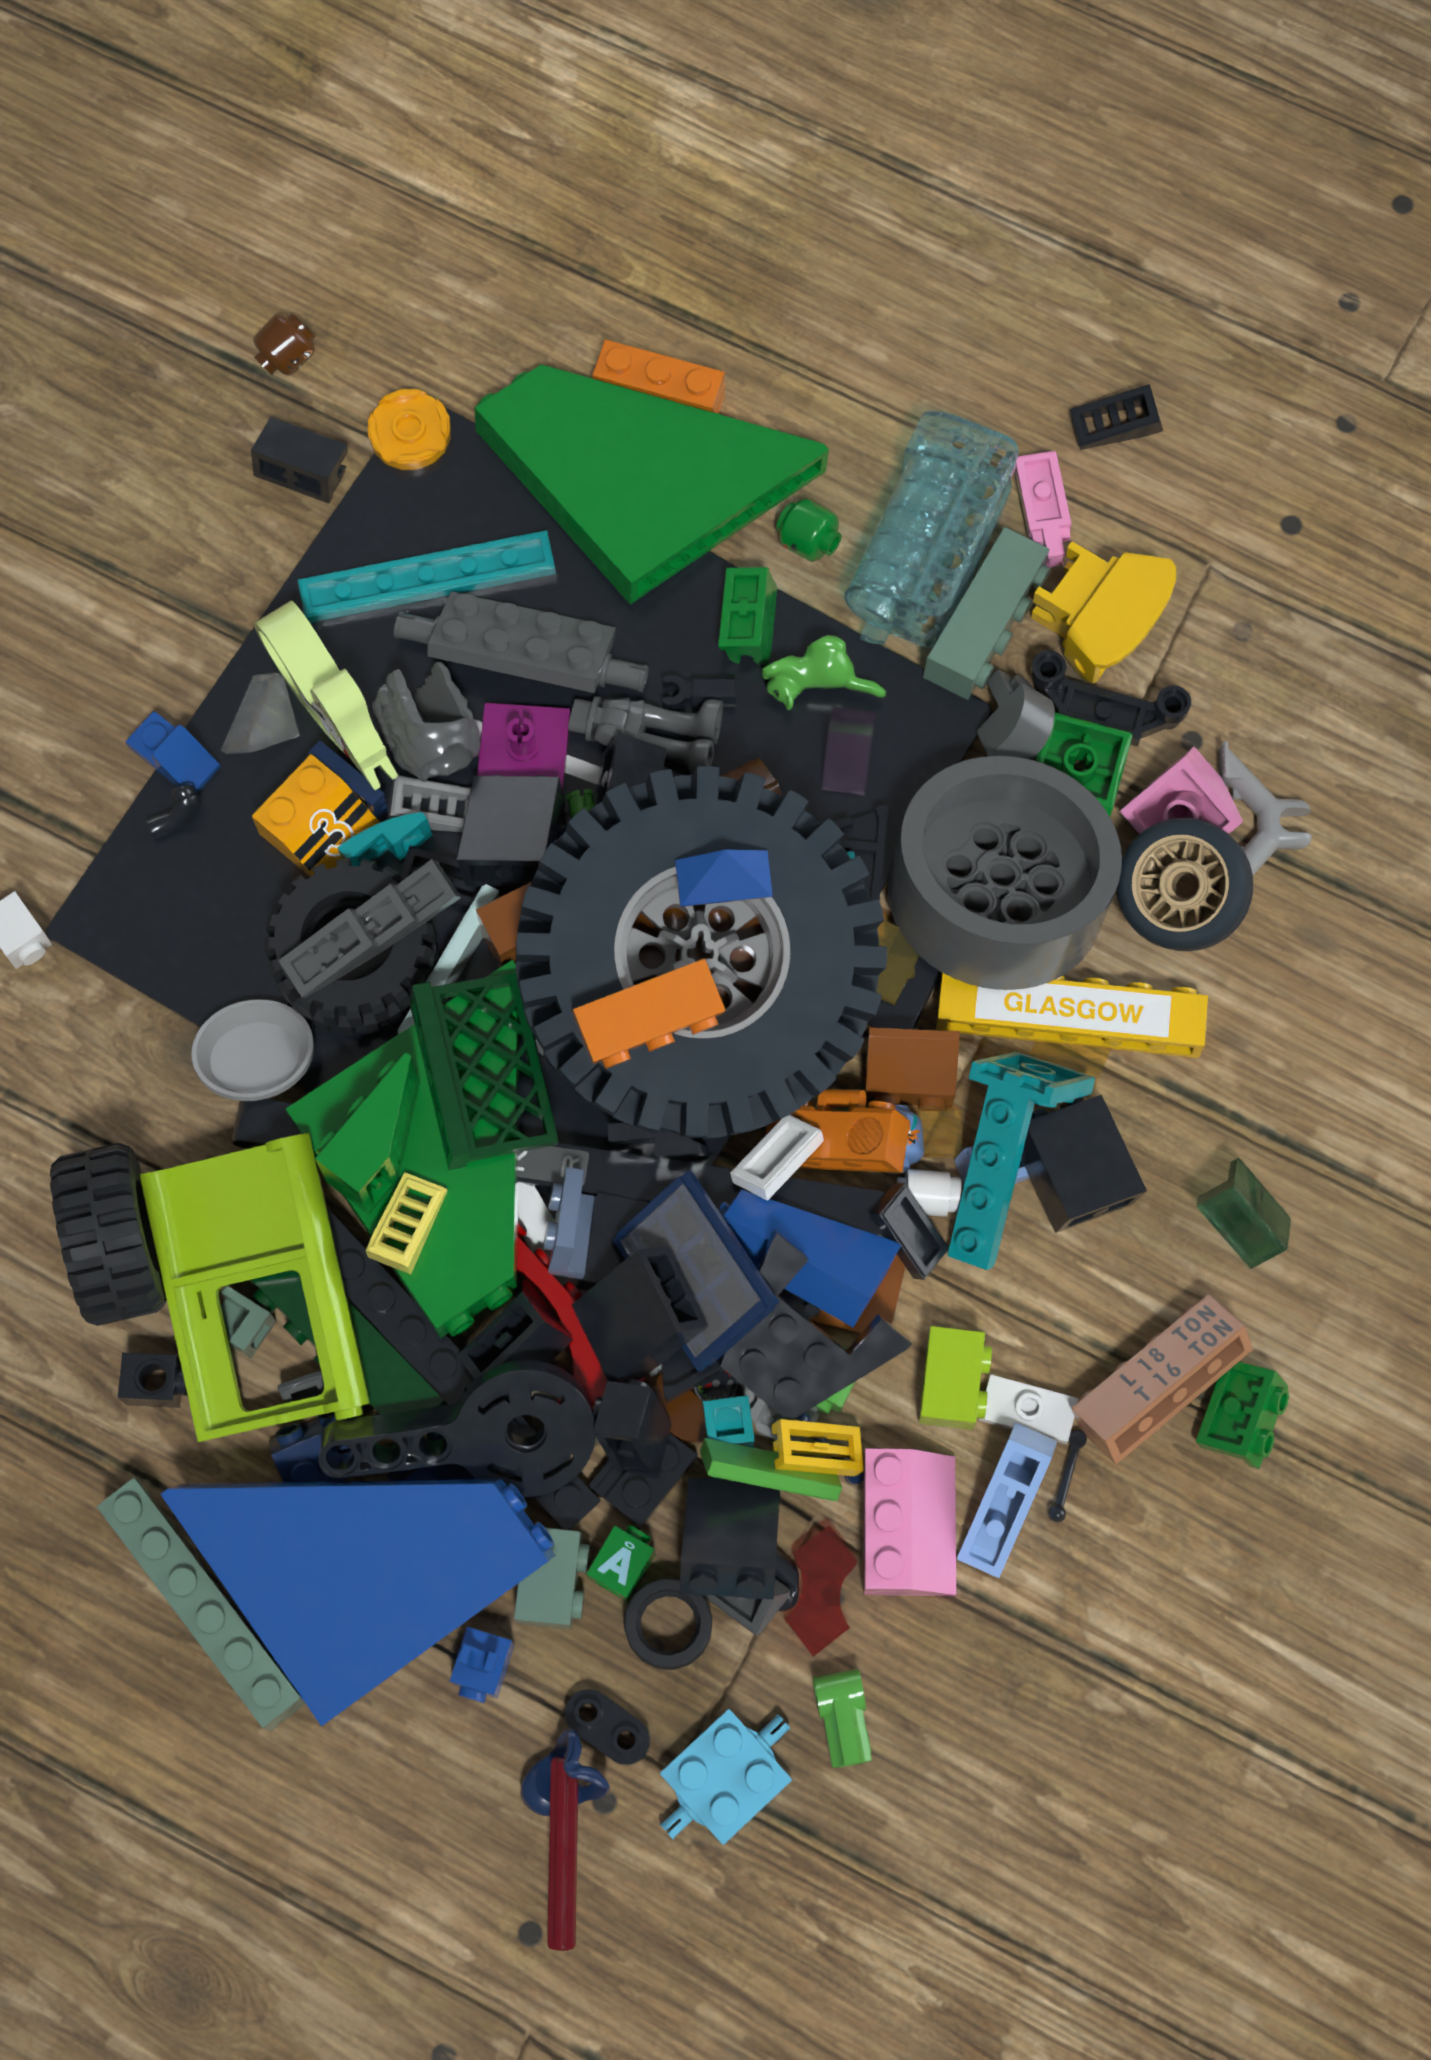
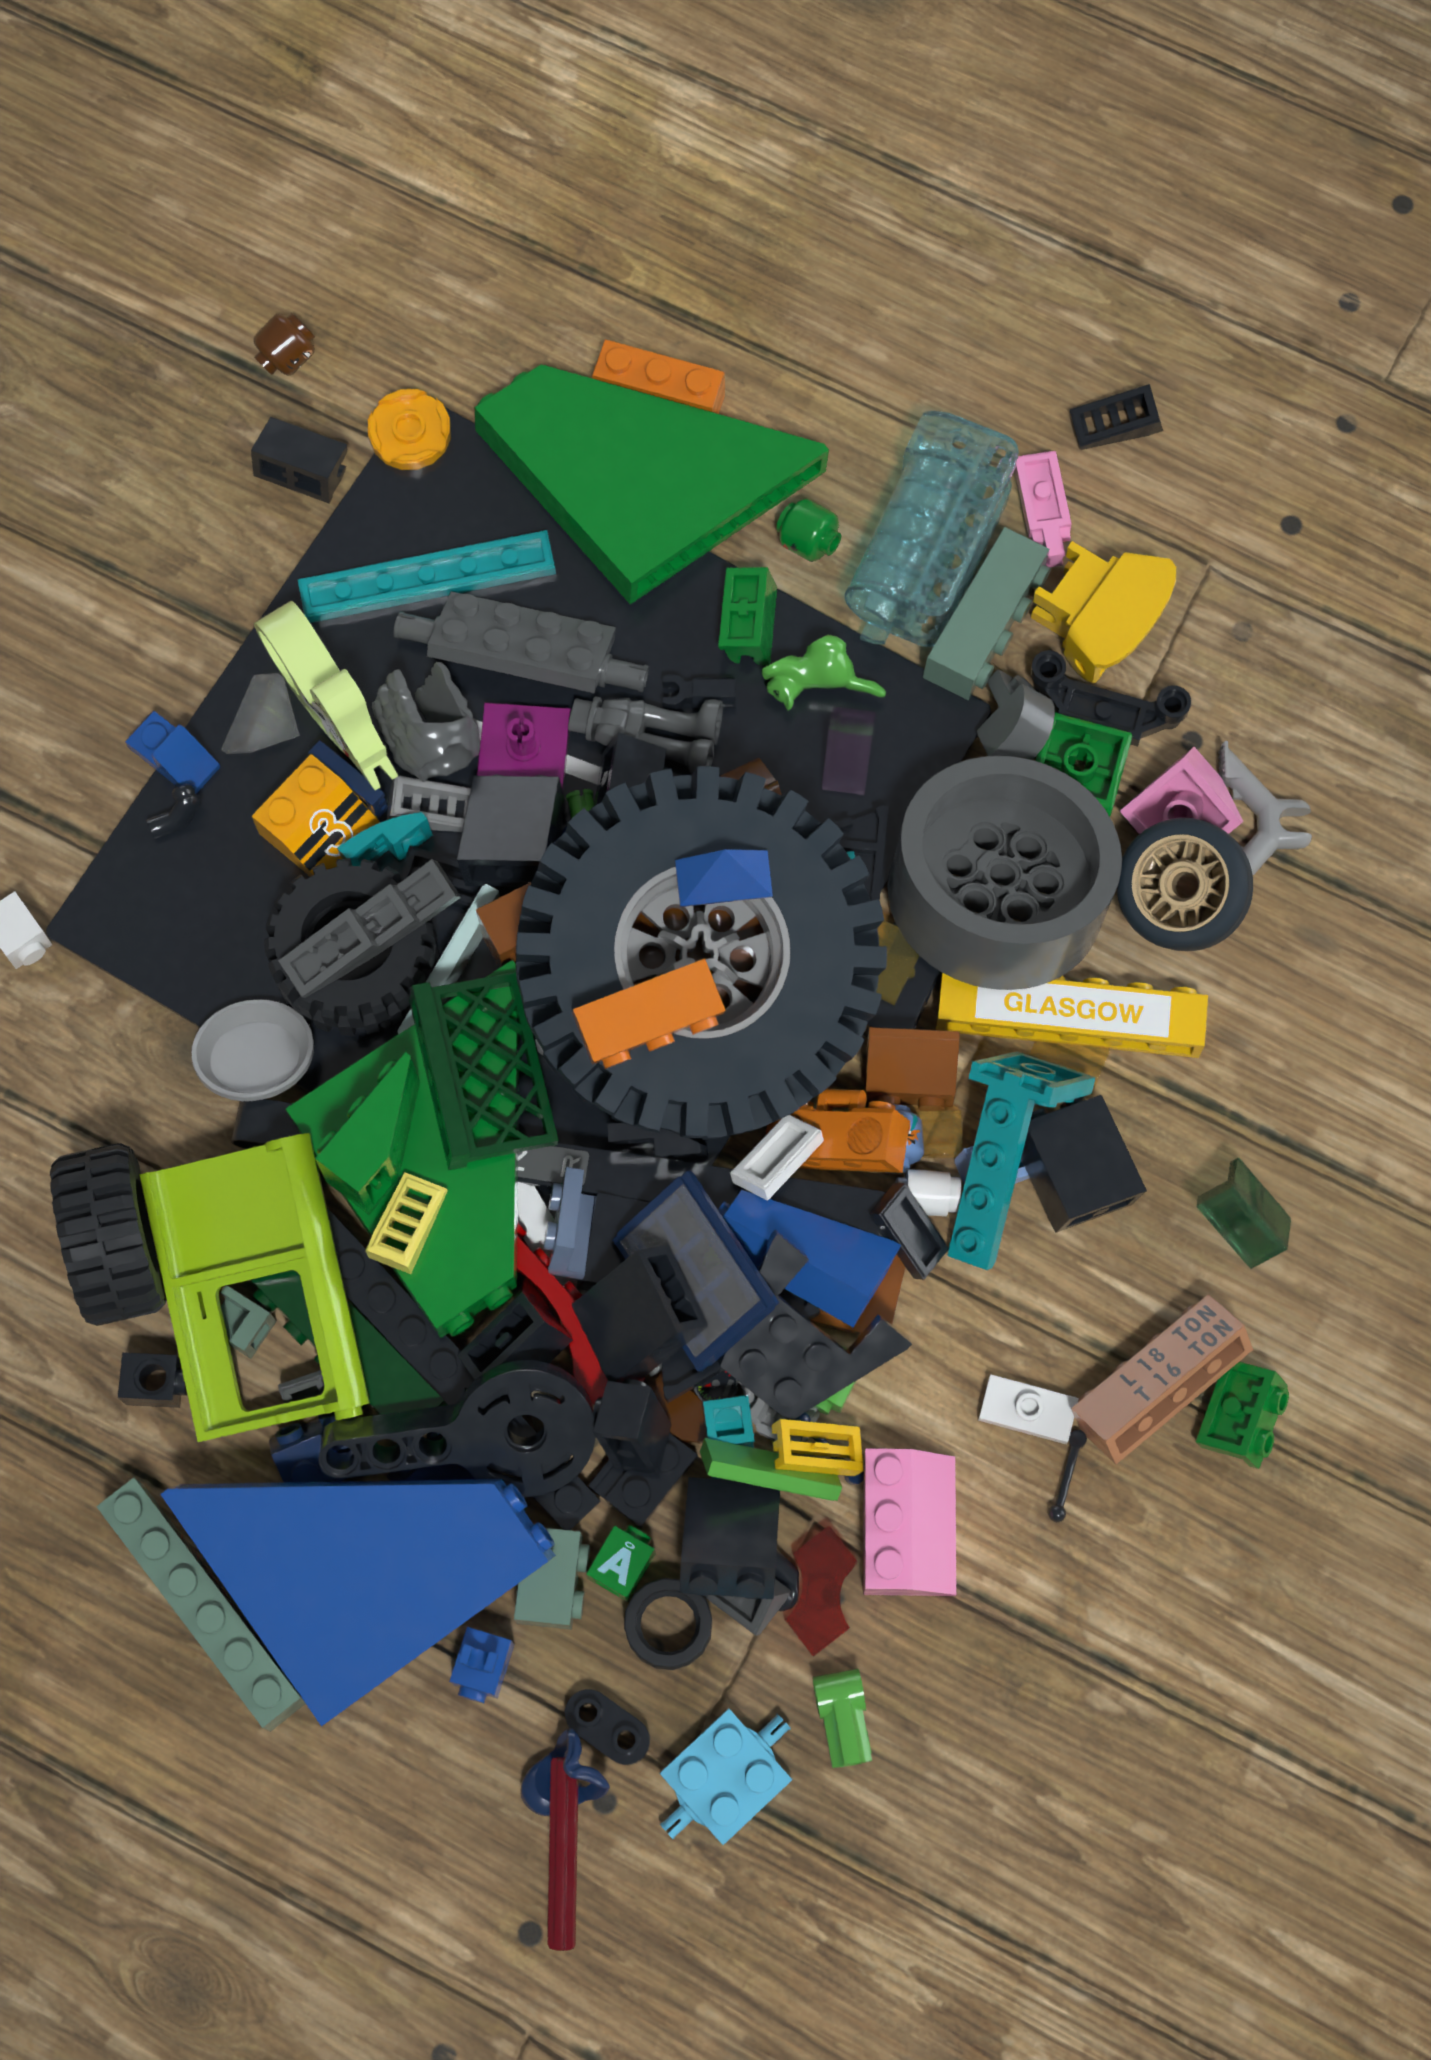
lime brick [919,1326,992,1430] -> none
light blue slope [957,1422,1057,1578] -> none

